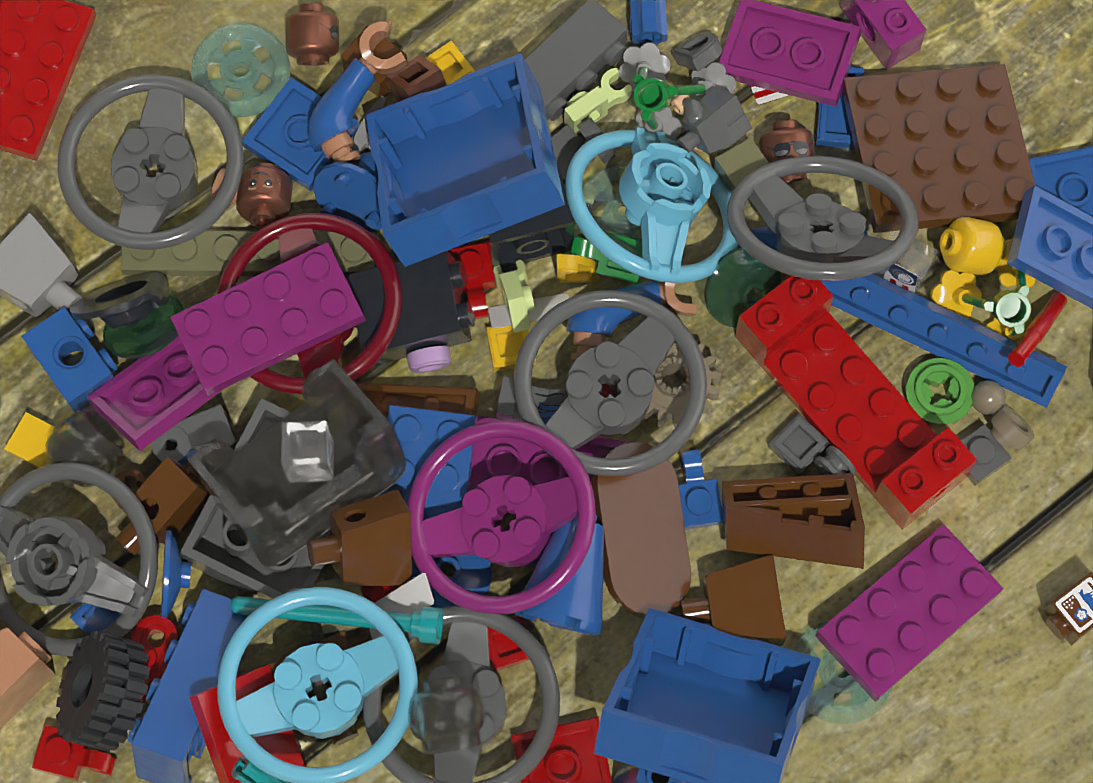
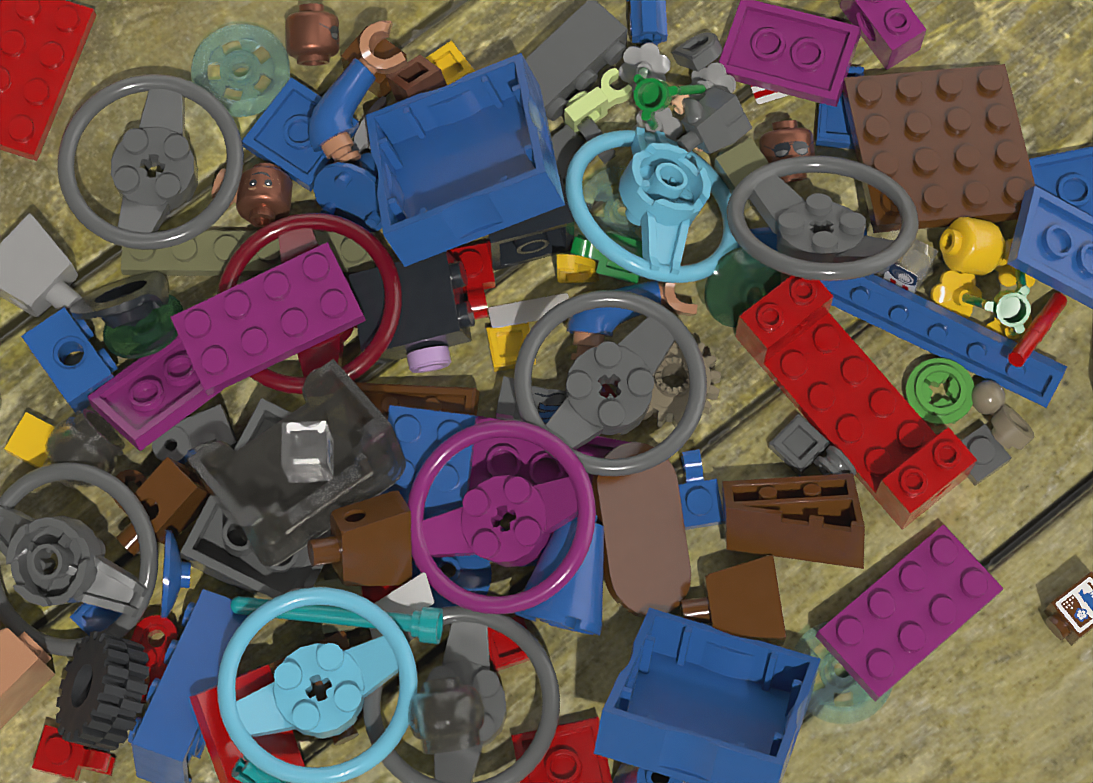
yellowish green plate [493,260,535,333] -> none

